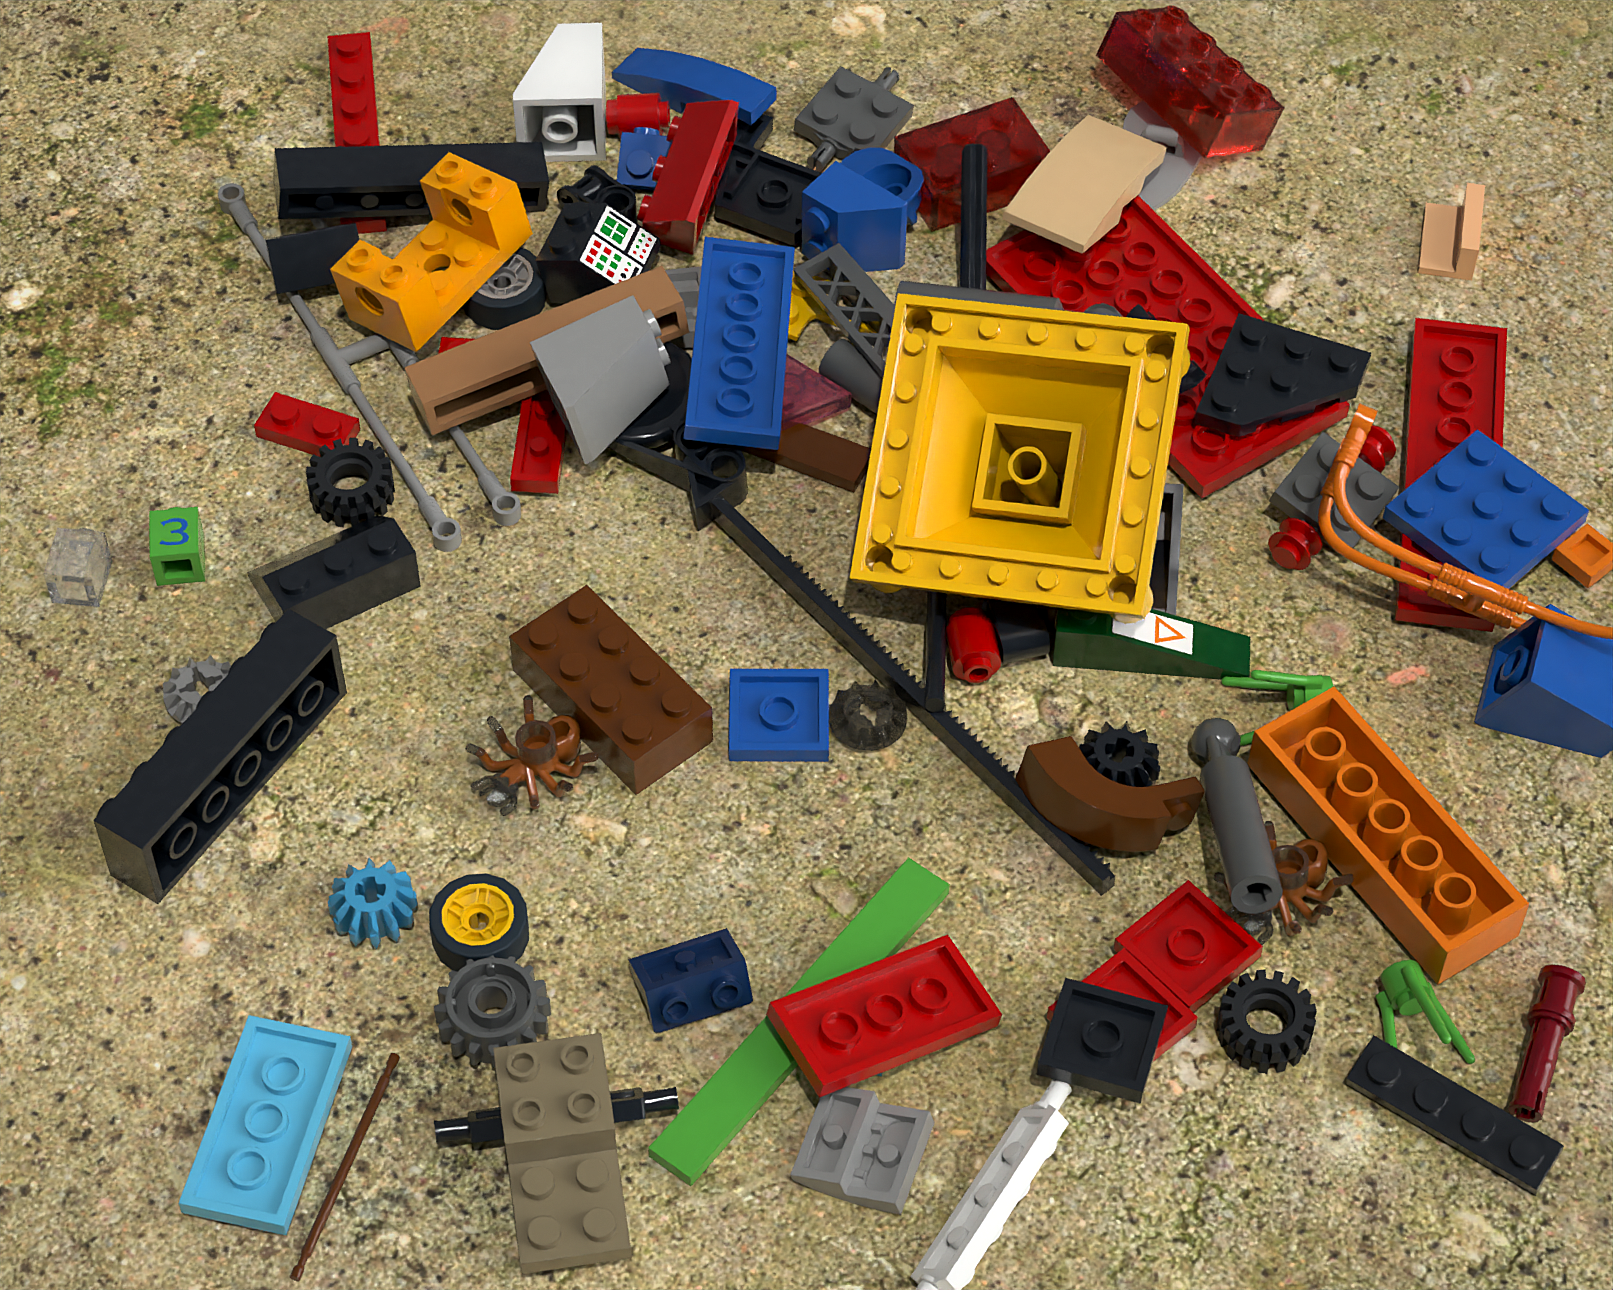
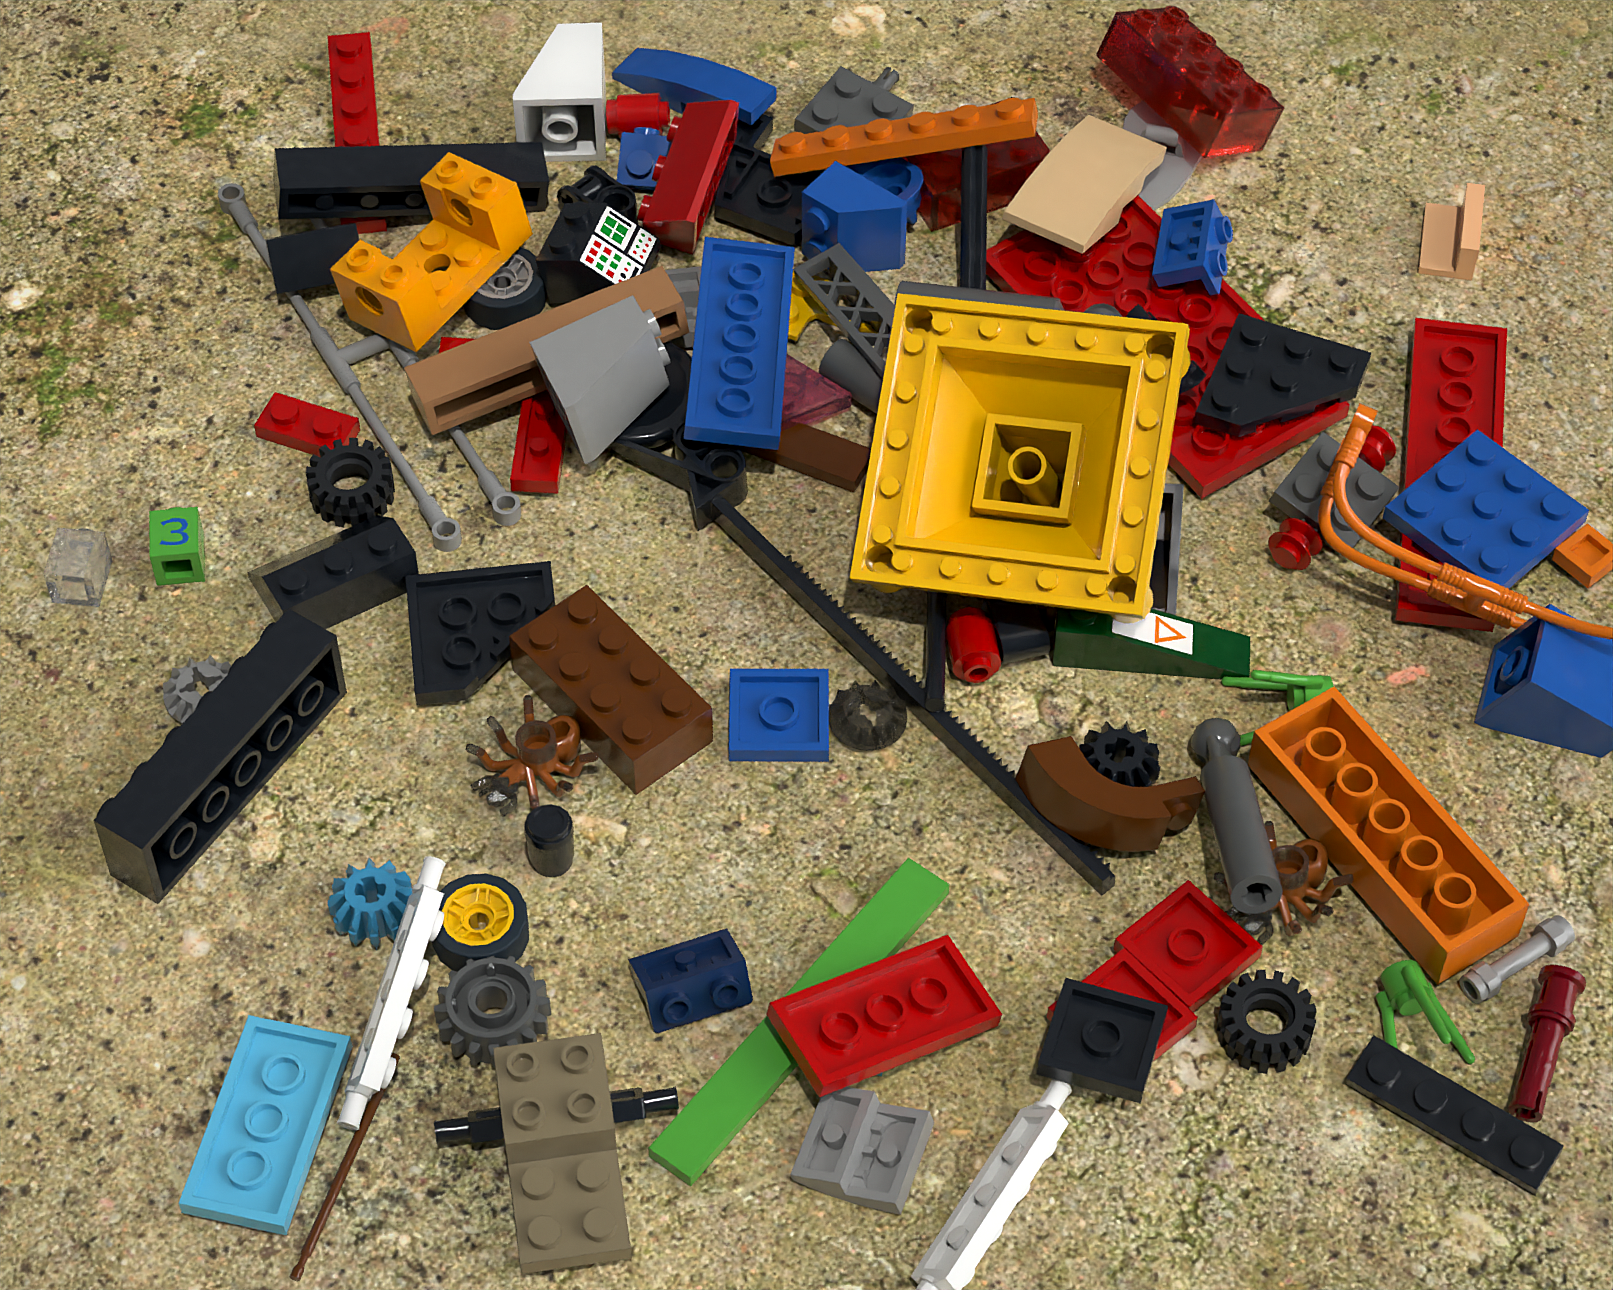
none -> white plate [337,856,446,1130]
none -> black plate [406,561,555,705]
none -> black piece [524,804,574,877]
none -> orange plate [770,98,1038,177]
none -> blue bracket [1152,199,1233,295]
none -> light grey bar [1460,915,1575,1004]

